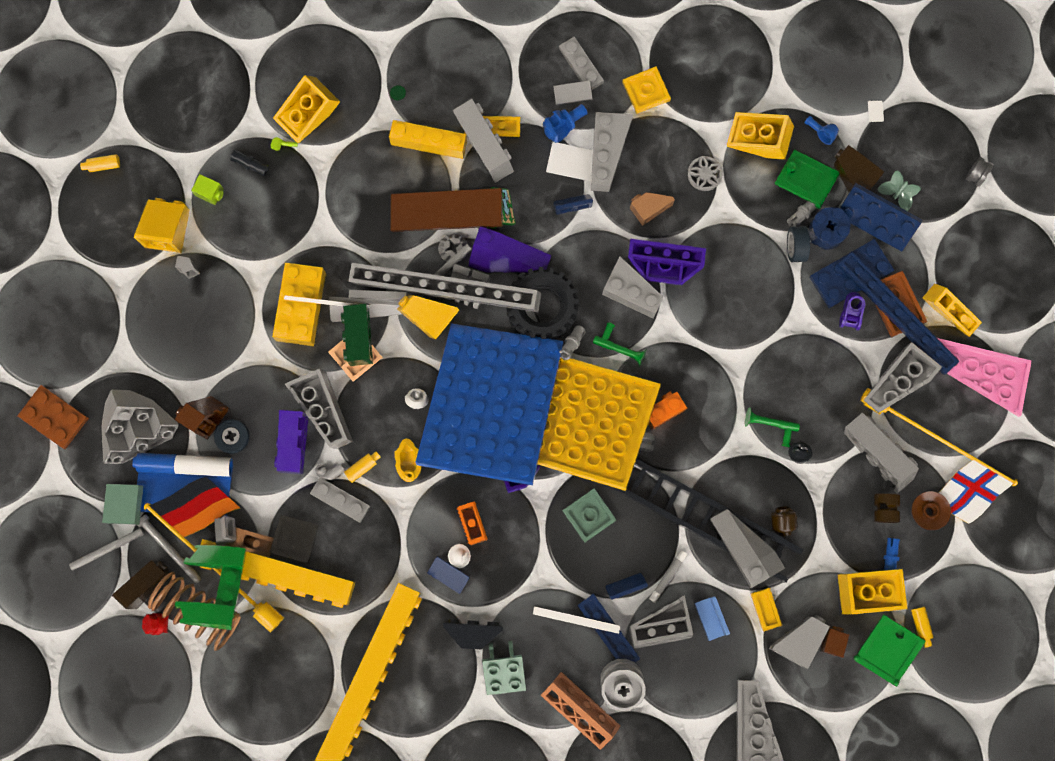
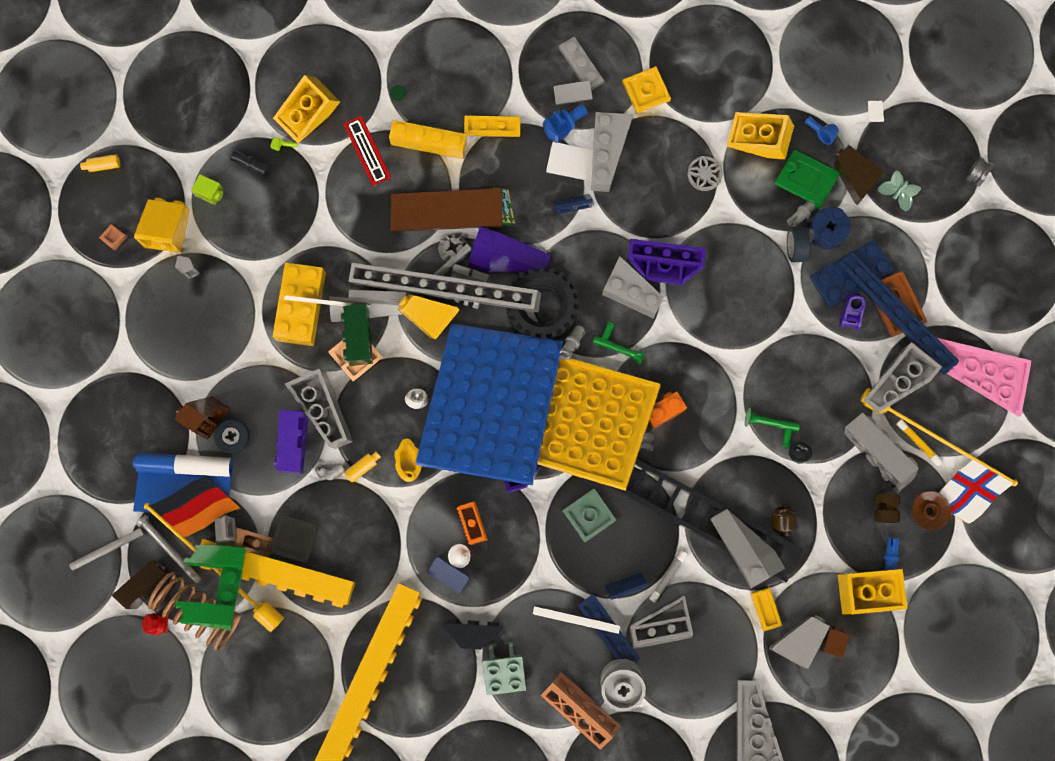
dark orange plate [17,385,89,449] -> none
light grey brick [101,390,179,464] -> none
sand green tile [102,484,143,525] -> none
light grey plate [310,477,370,523] -> none
light grey wedge [453,99,514,183] -> none
medium nougat slope [630,192,675,226] -> none
medium blue panel [694,596,730,641] -> none
dark blue plate [840,183,923,252] -> none
green container [853,614,926,687] -> none
yellow cylinder [911,606,934,648] -> none
yellow slope [922,283,982,337] -> none
none -> nougat tile [99,224,127,251]
none -> sticker [343,116,391,186]
none -> yellow bar [896,419,943,466]

